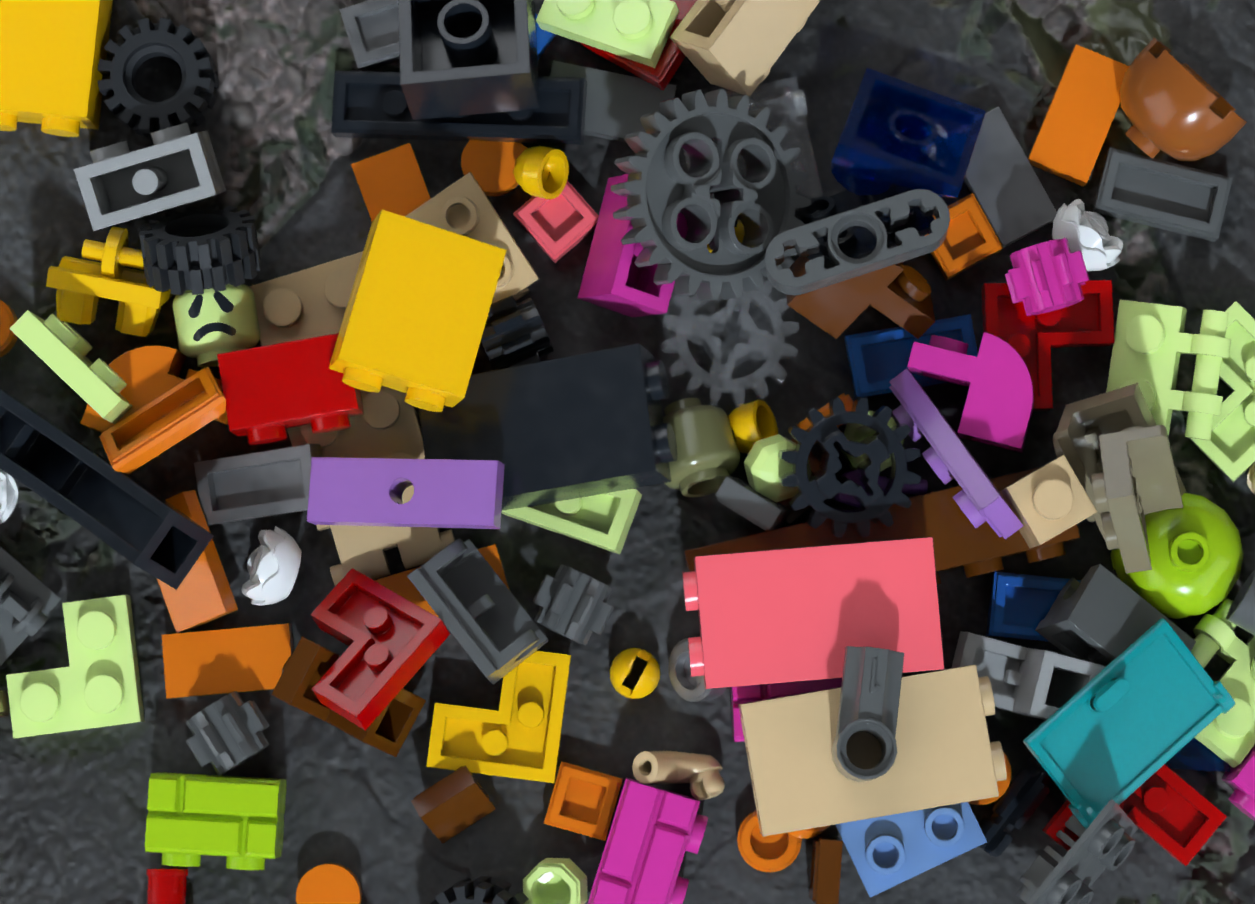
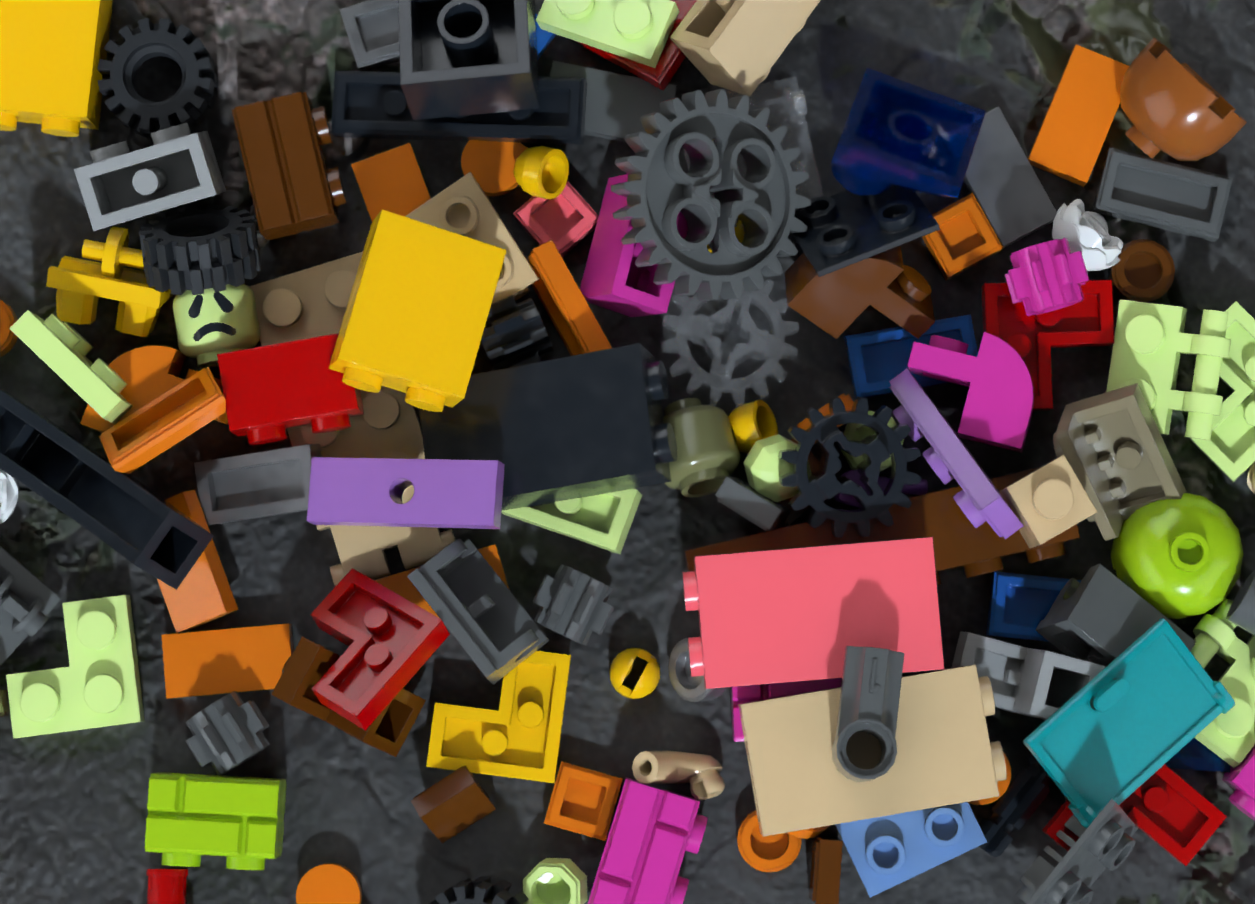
white plate [241,526,302,606] -> none
dark grey beam [765,189,950,295] -> none
dark tan bracket [1091,425,1183,574] -> none
none -> reddish brown brick [231,92,347,240]
none -> orange tile [527,240,612,356]
none -> reddish brown tile [1108,239,1175,303]

